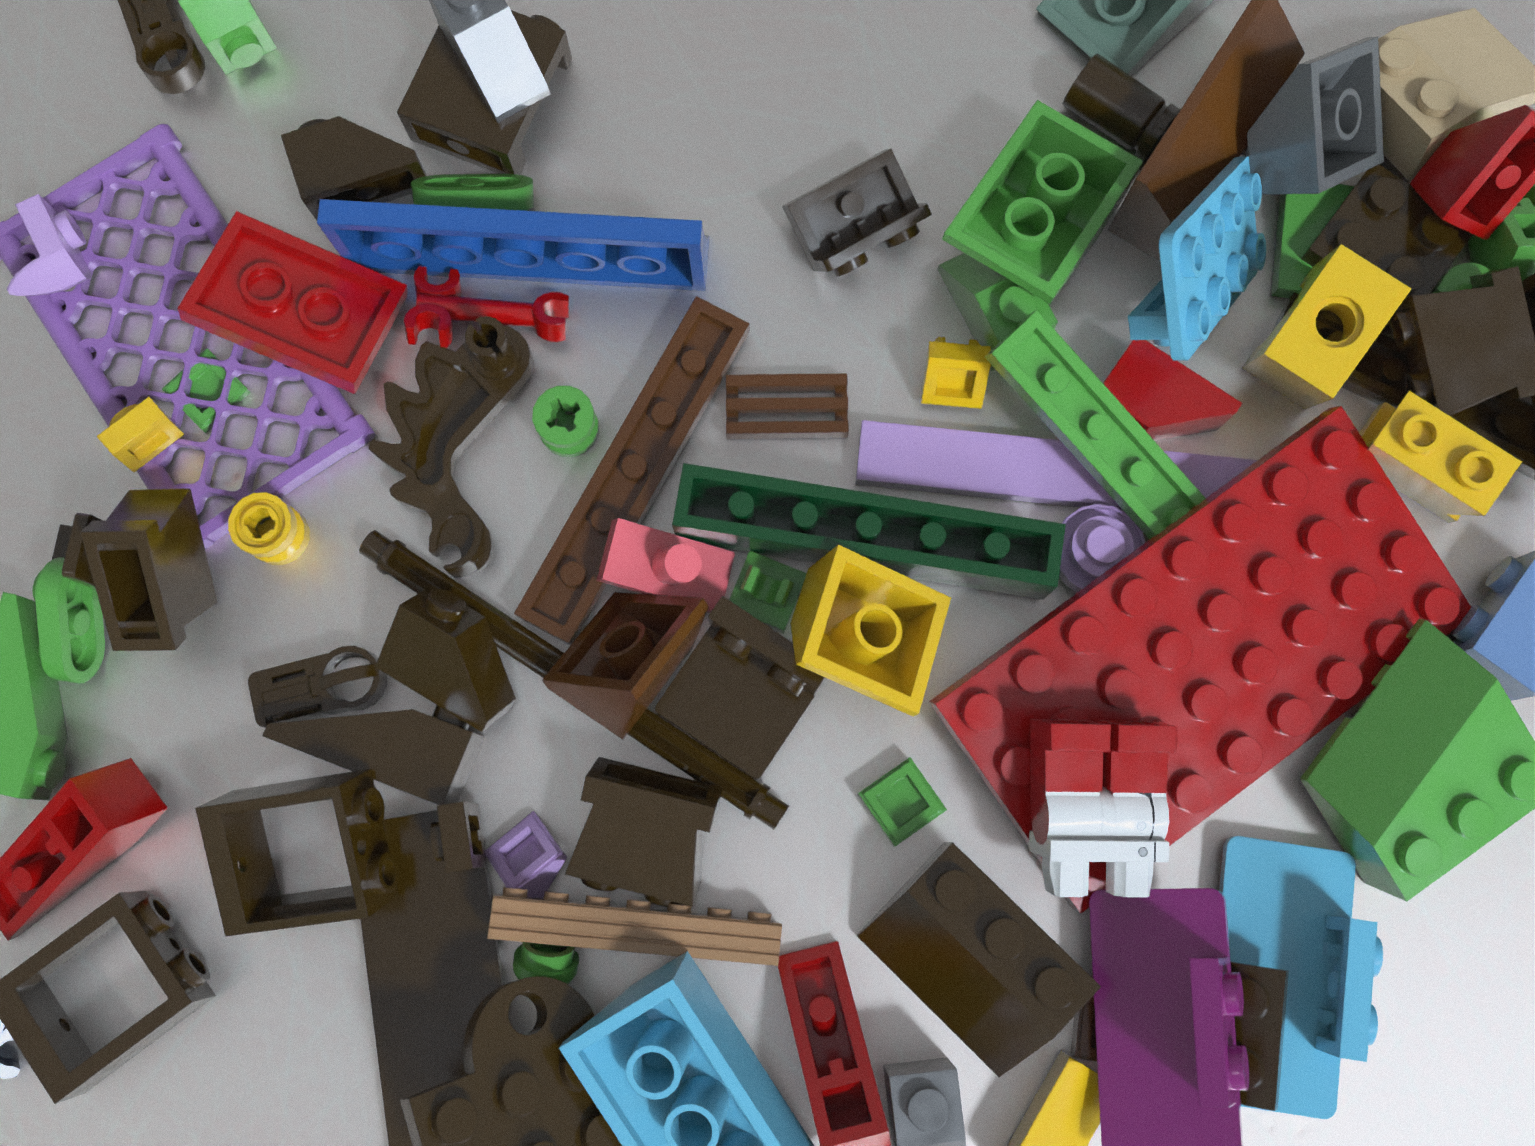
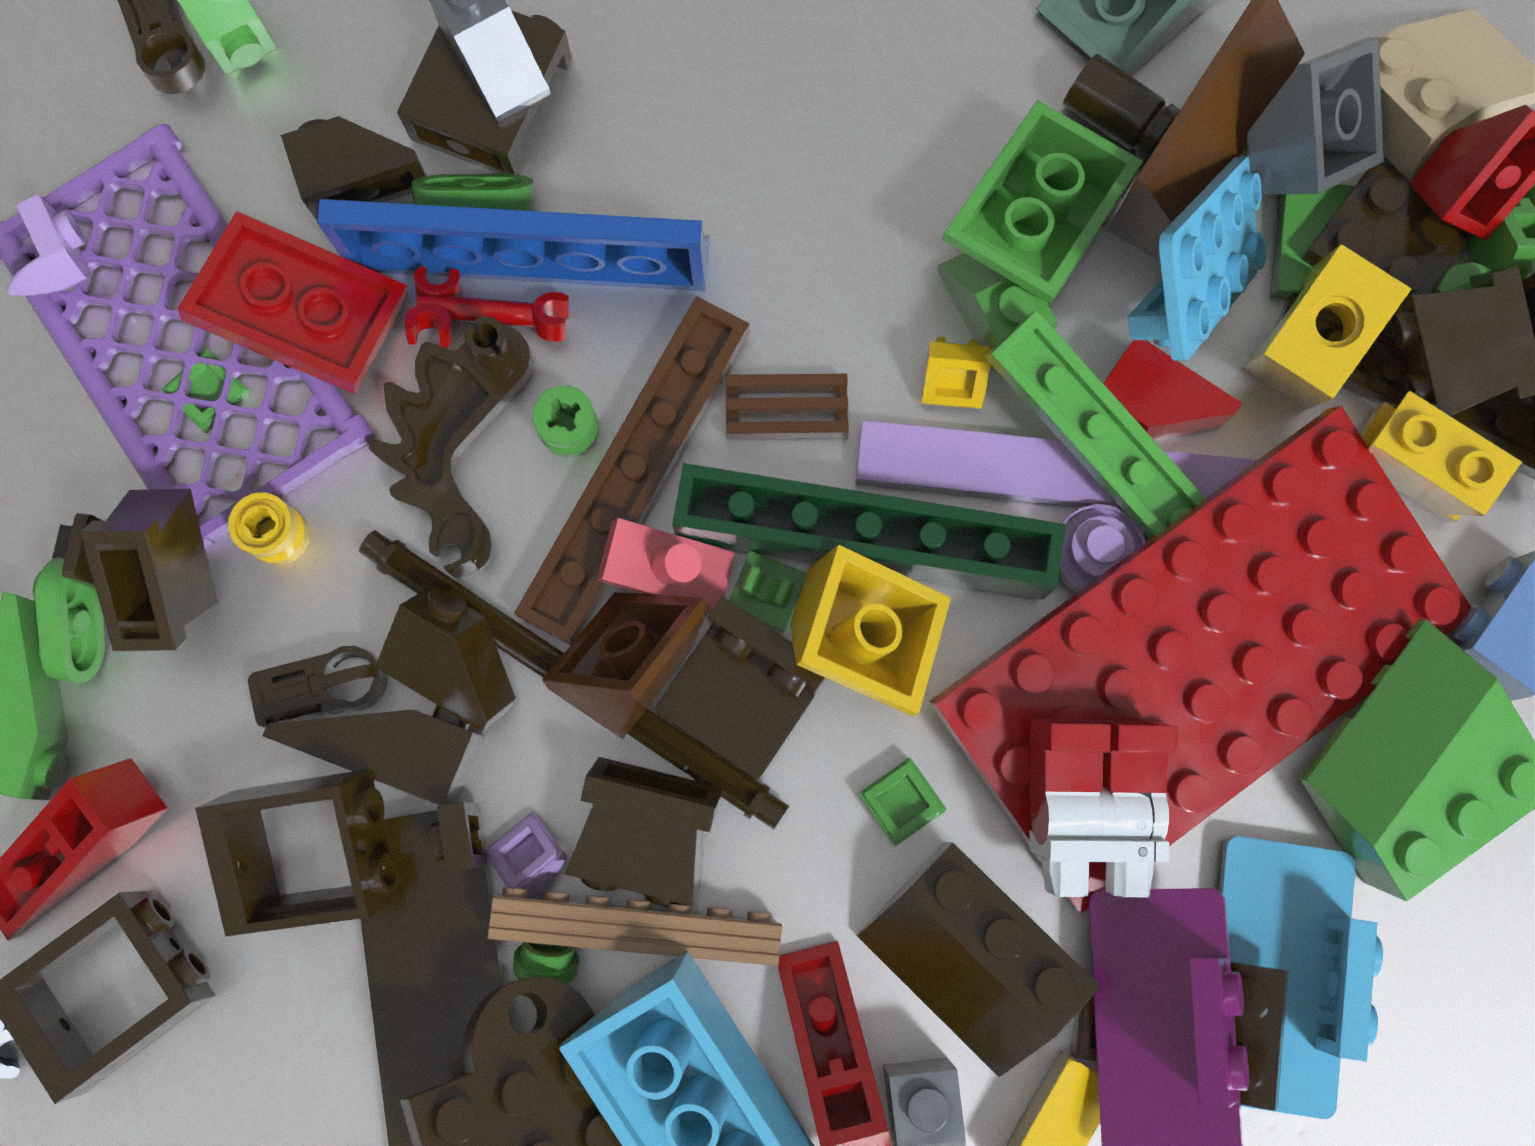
yellow plate [97,397,184,473] -> none
bracket [782,148,932,277] -> none

